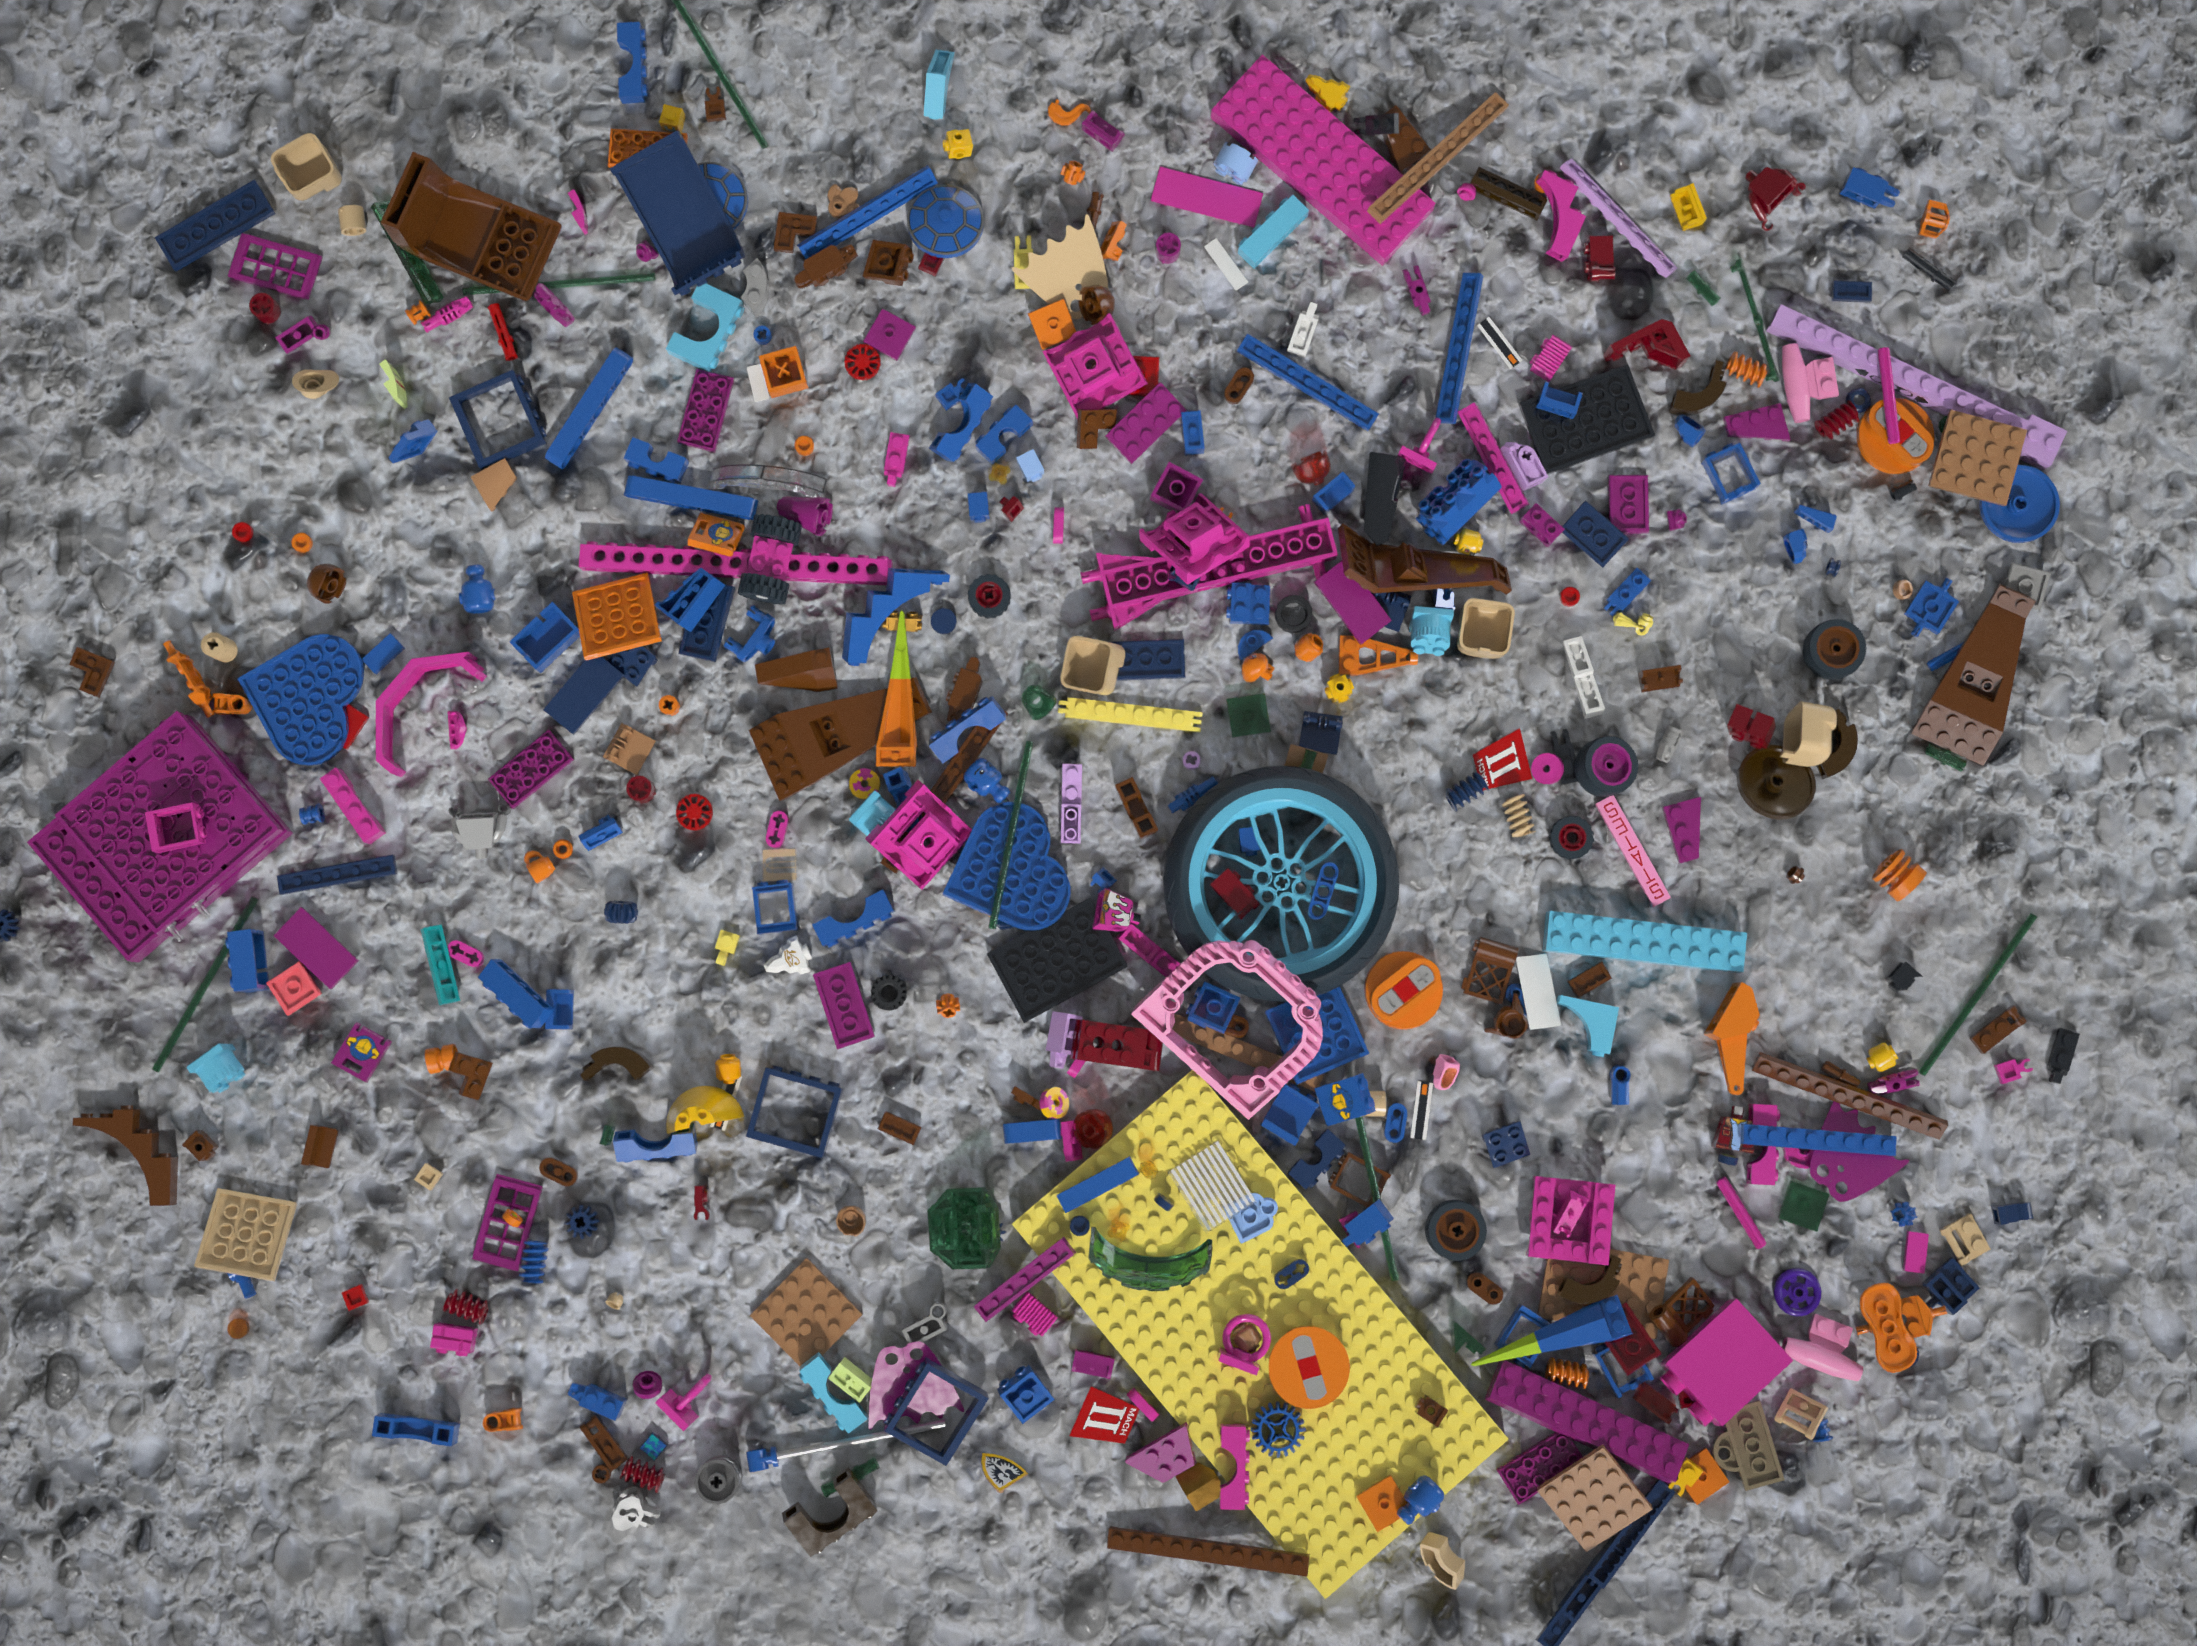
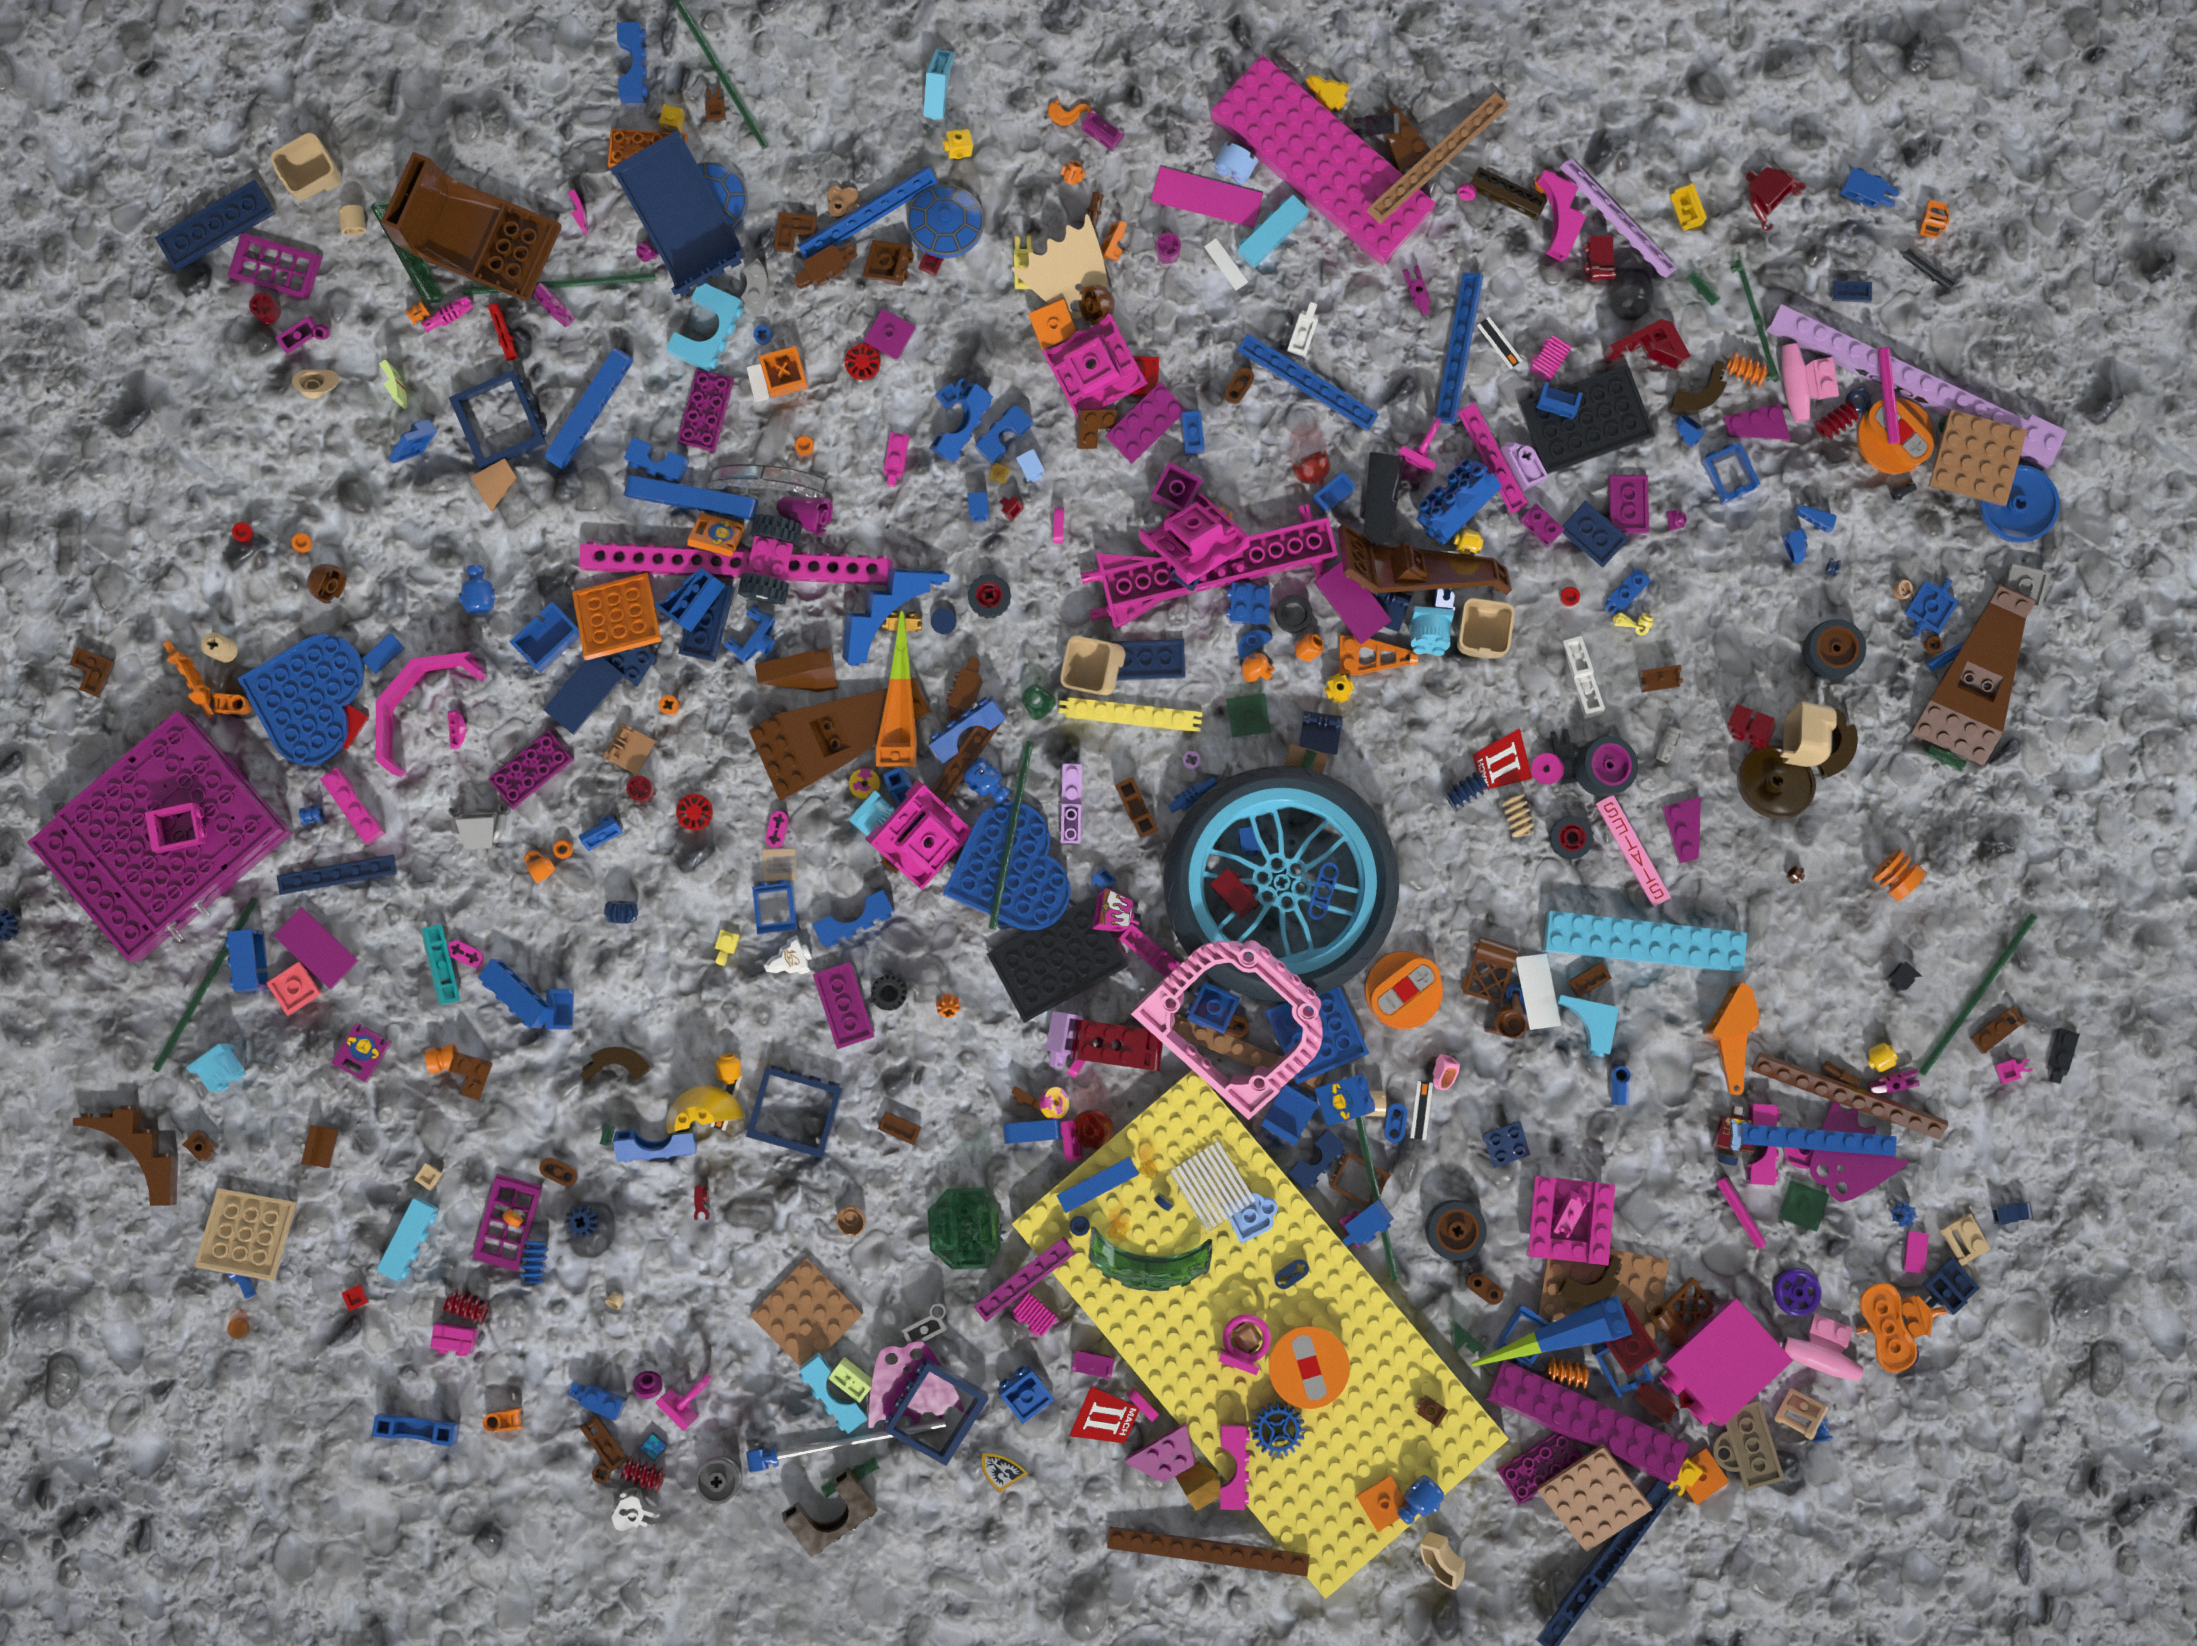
none -> medium azure brick [376,1198,439,1282]
none -> reddish brown plate [1923,635,1943,655]

